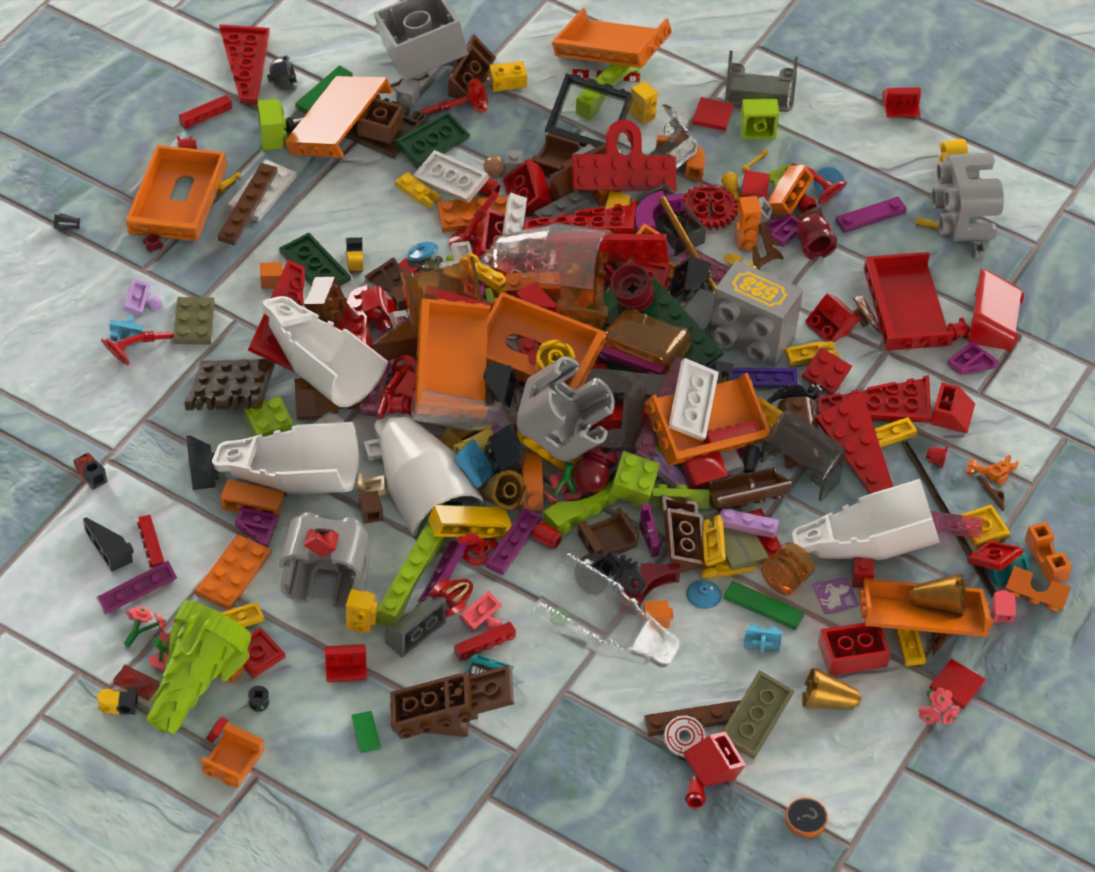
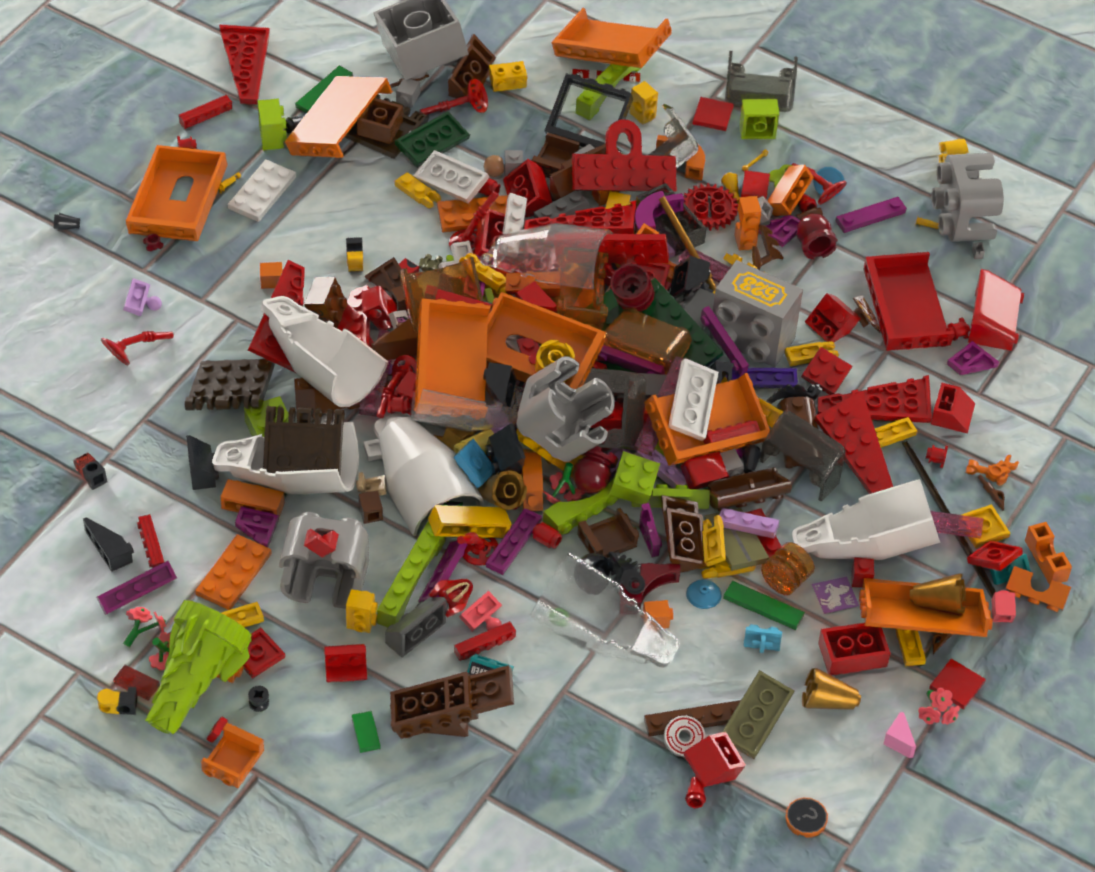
medium azure hips [109,317,144,347] -> none
olive plate [173,297,215,345] -> none
reddish brown plate [218,163,278,246] -> none
black cylinder [267,55,297,91] -> none
dark green tile [279,232,351,286] -> none
dark azure piece [407,242,438,261] -> none
red bracket [882,87,921,118] -> none
none -> dark brown hinge [263,406,345,477]
none -> magenta plate [700,306,749,376]
none -> bright pink slope [884,712,916,758]

